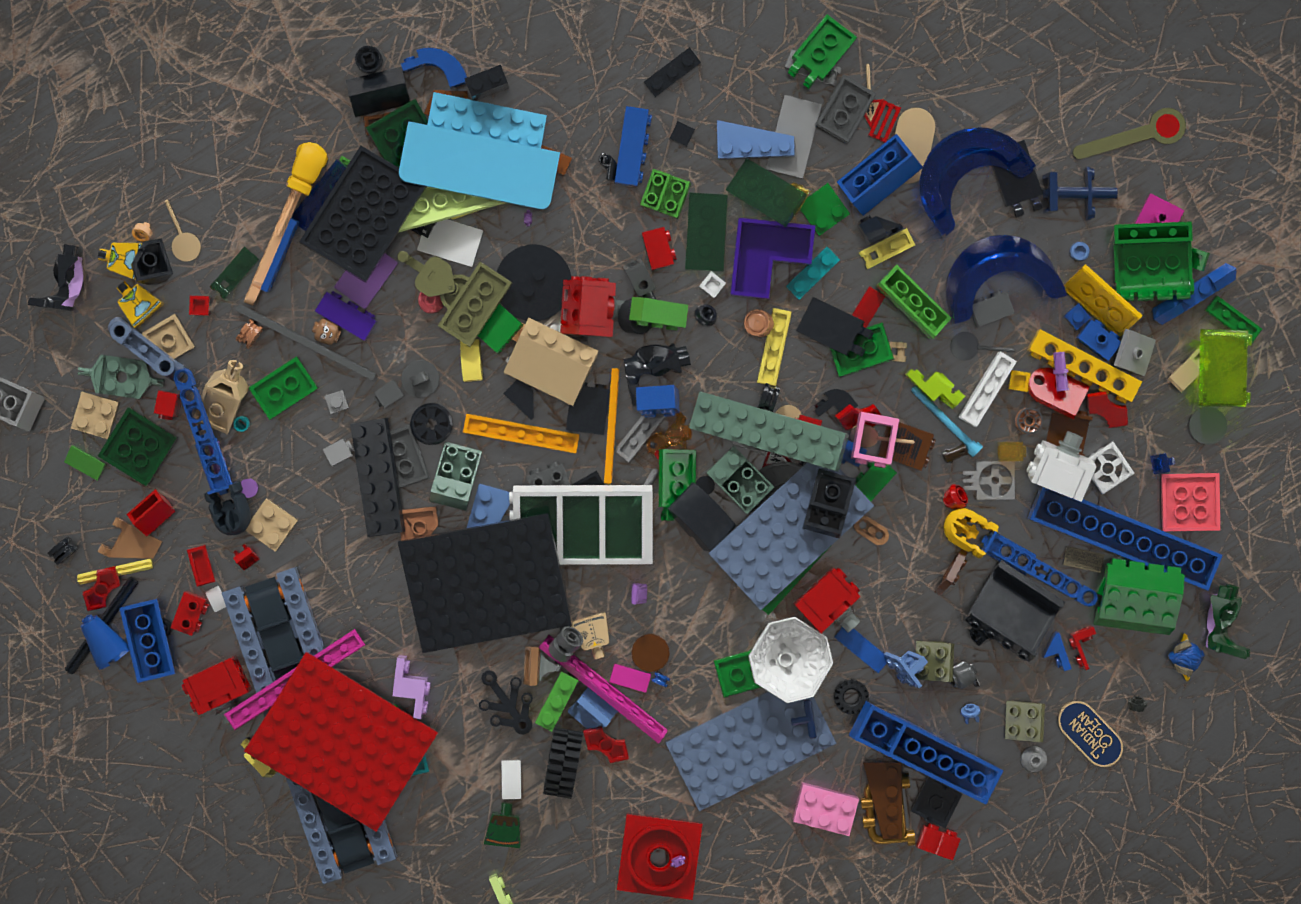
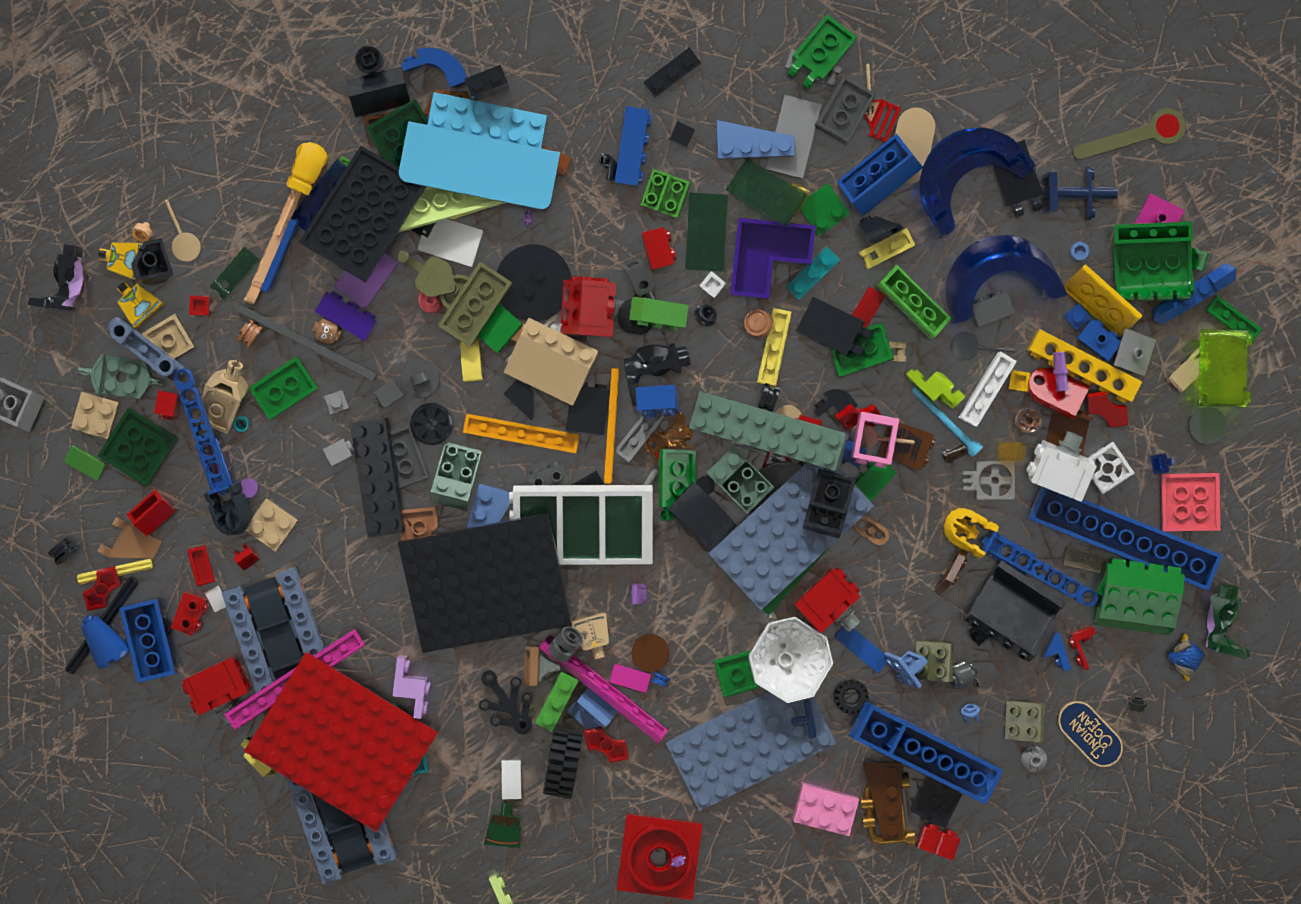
red cone [943,484,968,509] -> none

